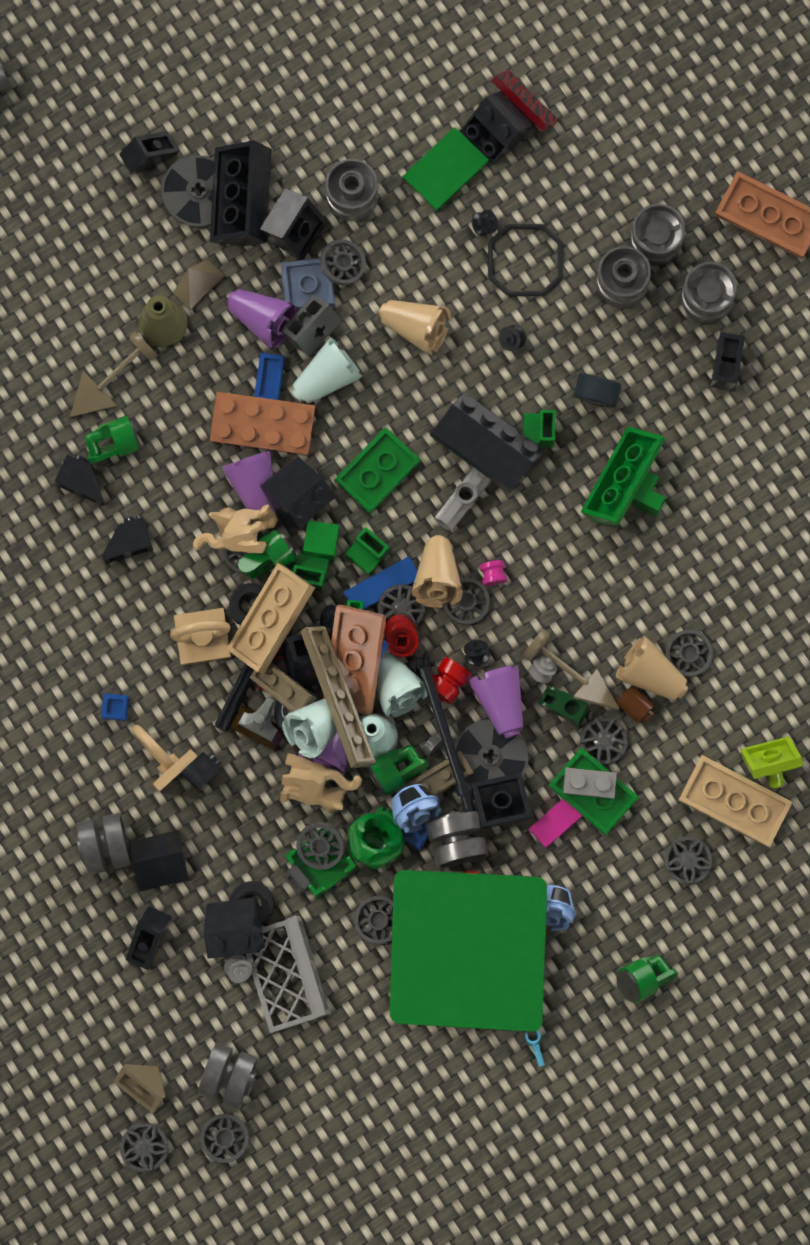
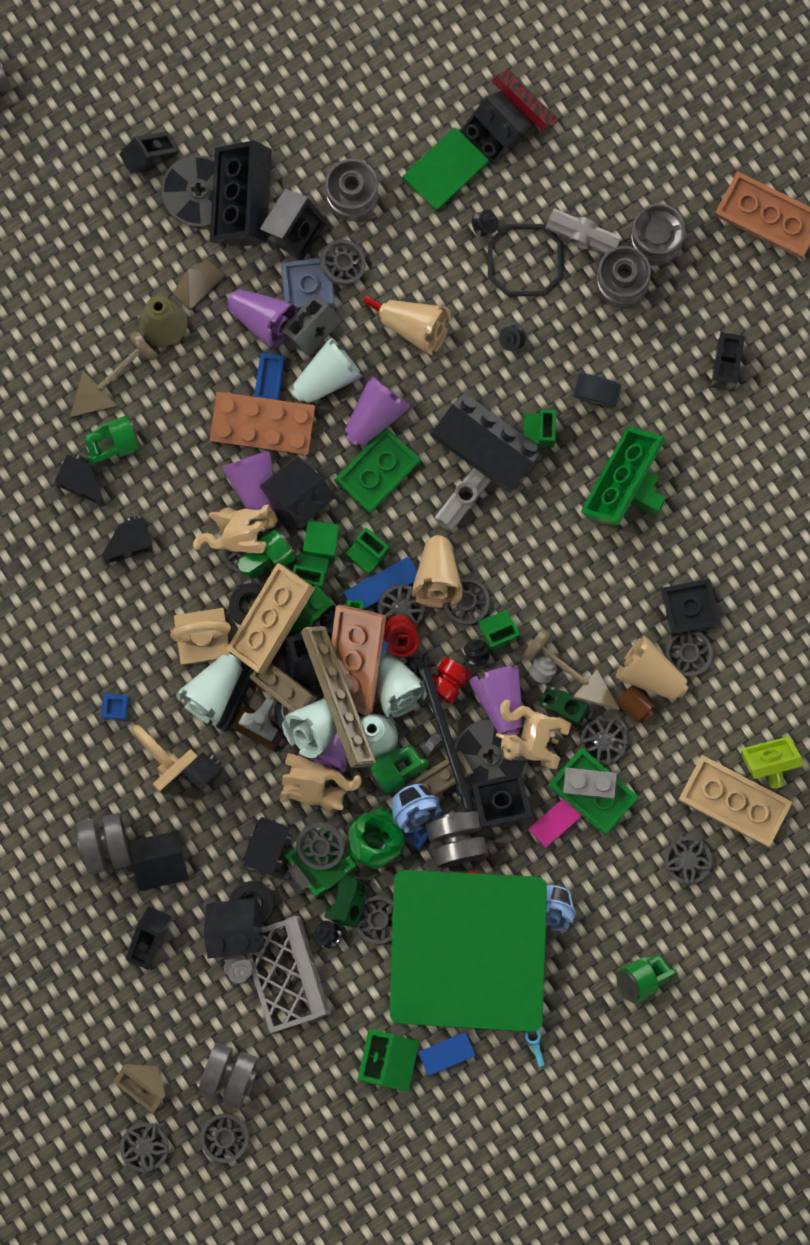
dark pink wheel [480,560,507,586] -> none
flat silver wheel [681,262,737,324] -> none
none -> light aqua cone [176,654,242,726]
none -> black slope [240,817,292,877]
none -> green slope [286,584,333,637]
none -> black wheel [314,920,342,949]
none -> dark green leg [324,876,368,928]
none -> medium lavender cone [345,376,411,446]
none -> green slope [357,1029,419,1092]
none -> red piece [363,295,382,312]
none -> blue tile [418,1032,476,1076]
none -> green piece [478,609,520,653]
none -> tan animal [496,699,571,769]
none -> light grey piece [546,208,622,254]
none -> black tile [661,579,721,637]

